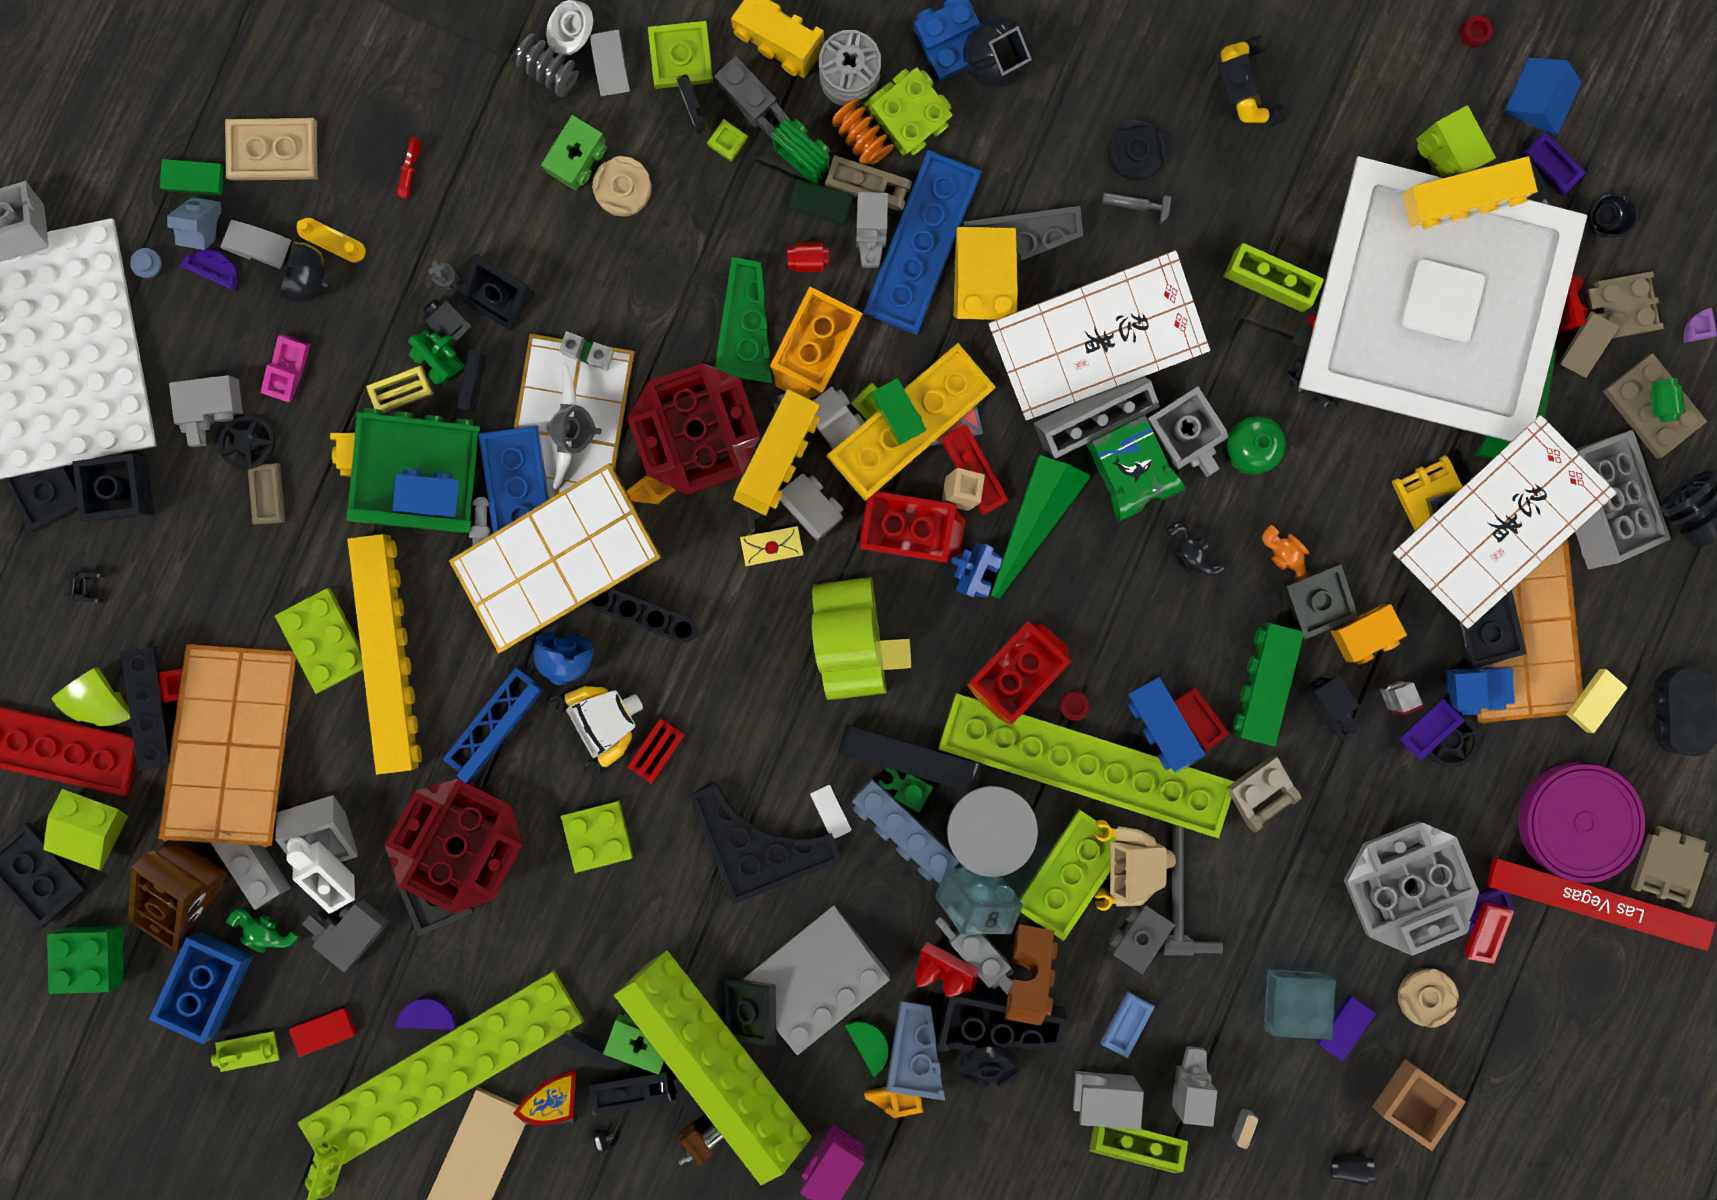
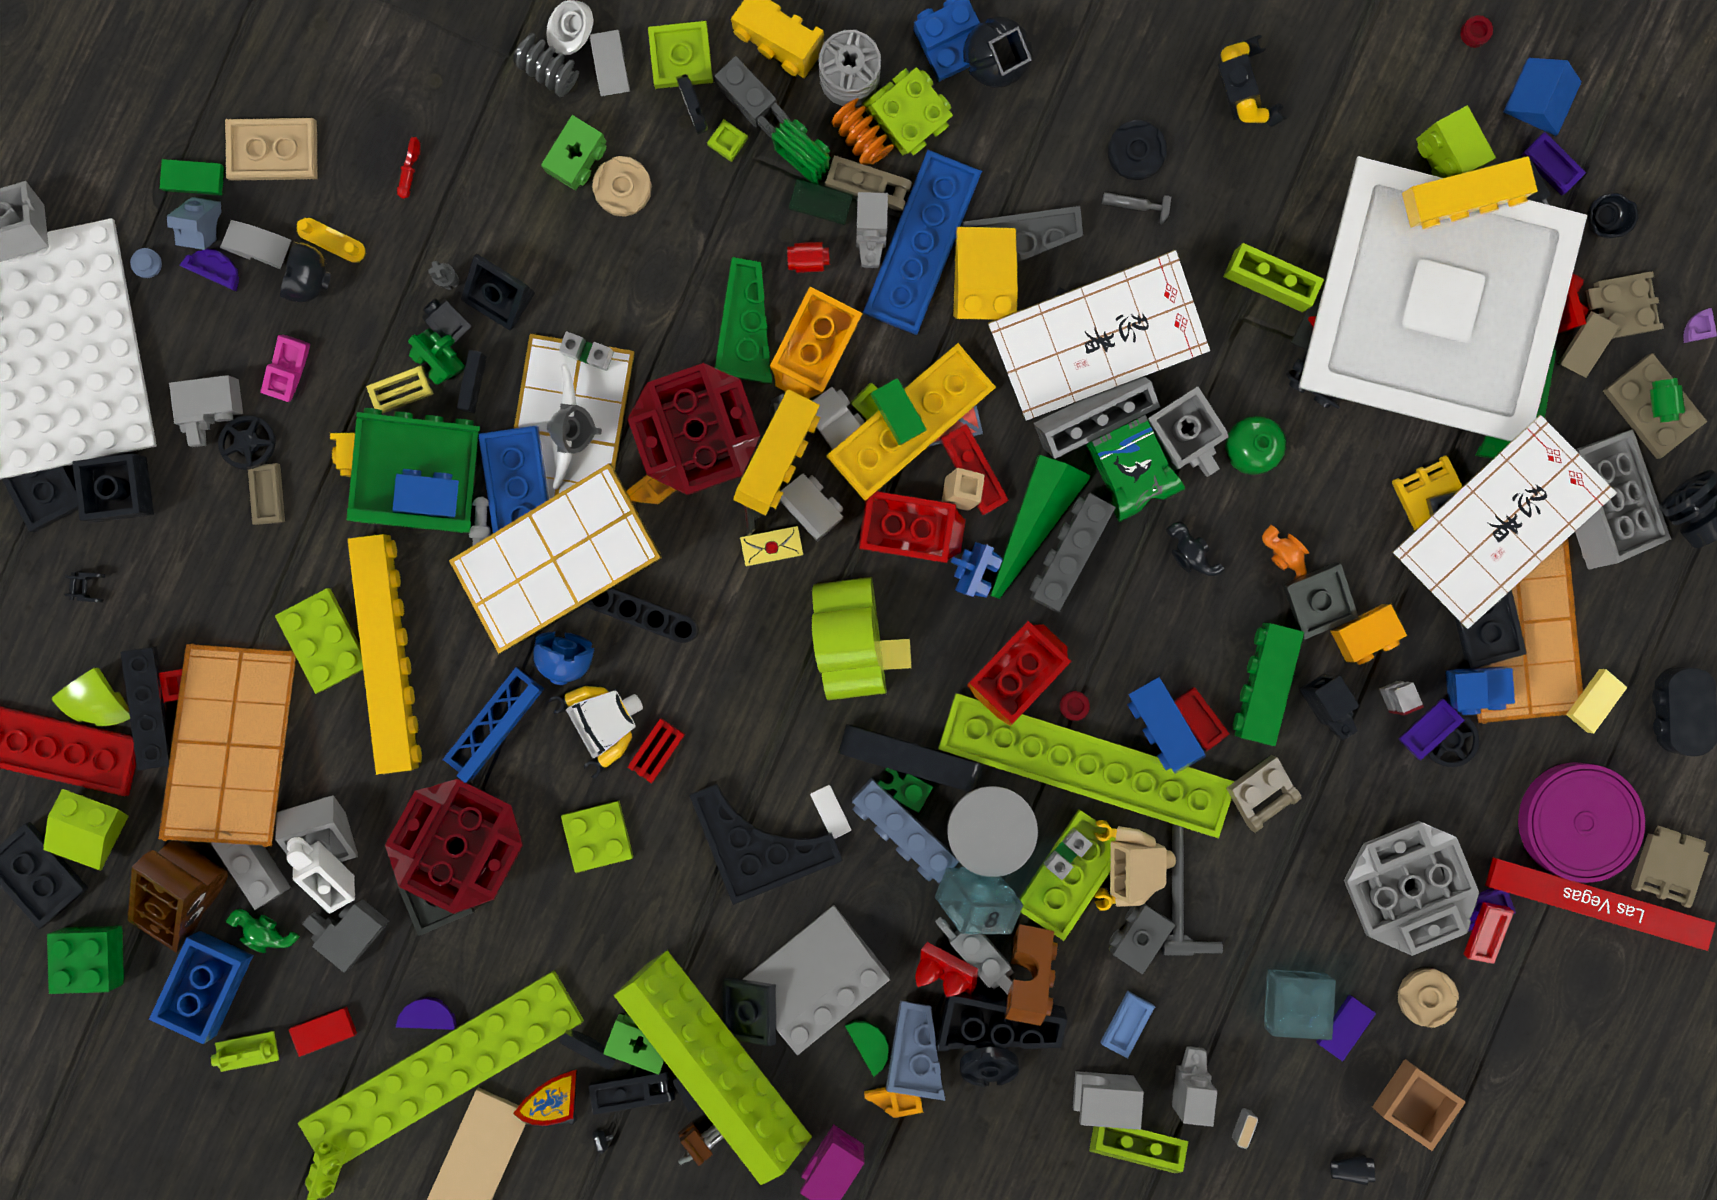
none -> dark grey brick [1029,493,1116,612]
none -> flat silver piece [1043,827,1092,880]

